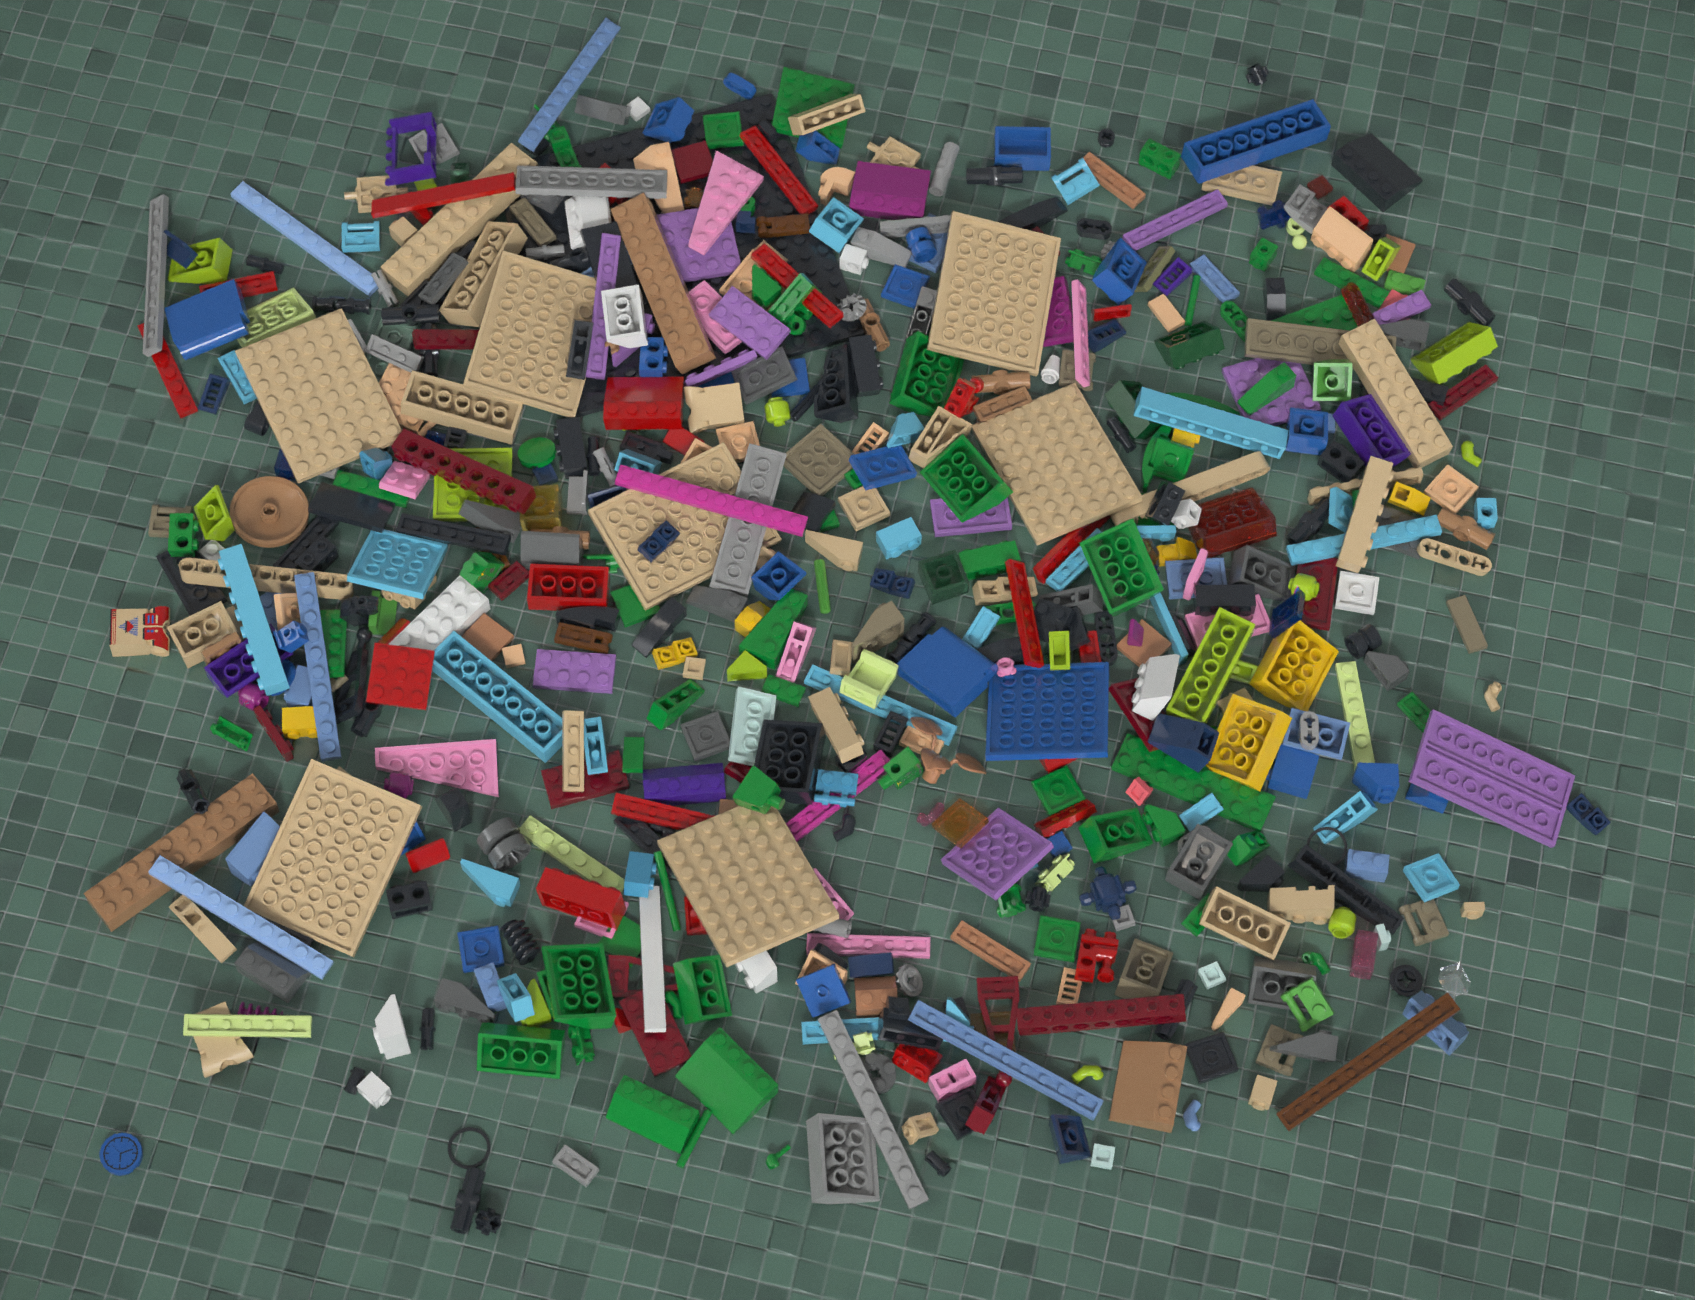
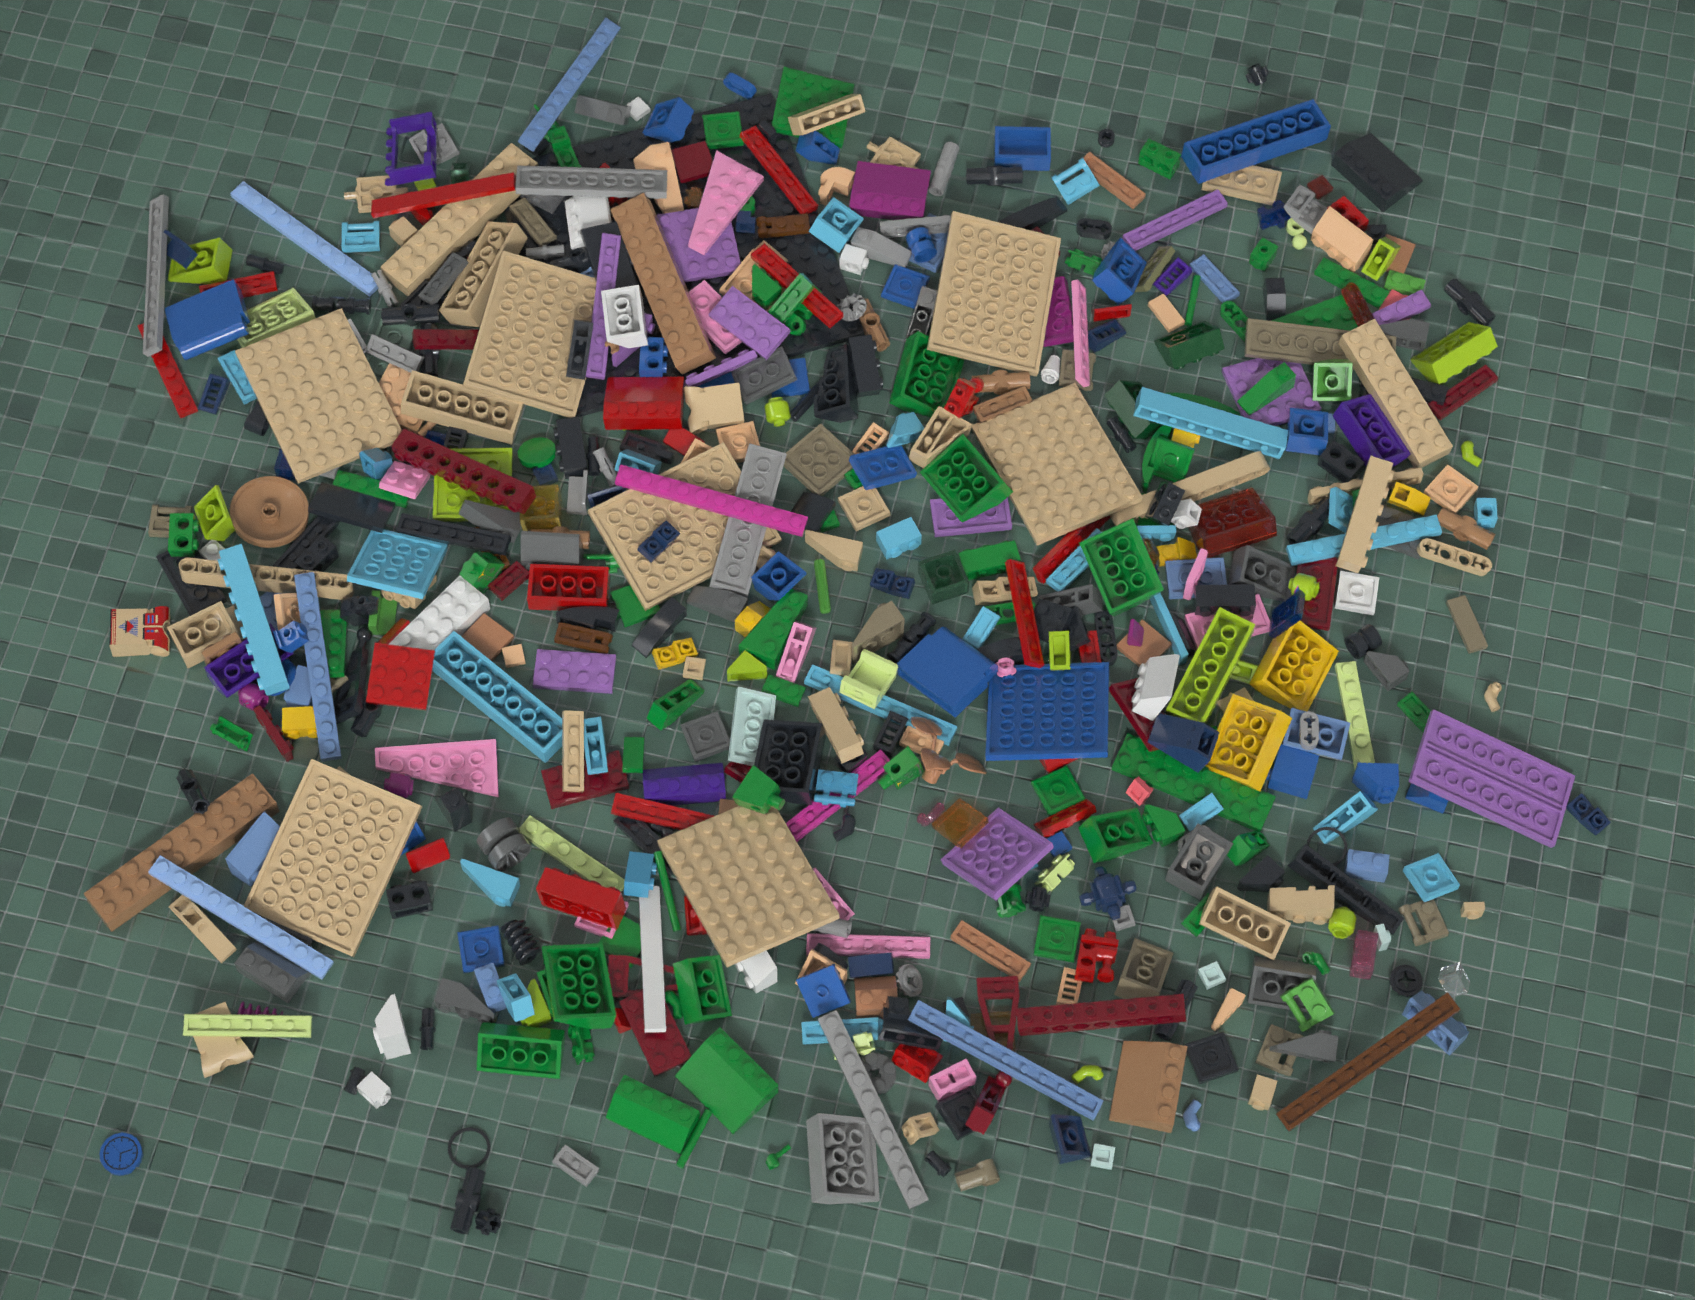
none -> dark tan piece [955,1159,1000,1192]

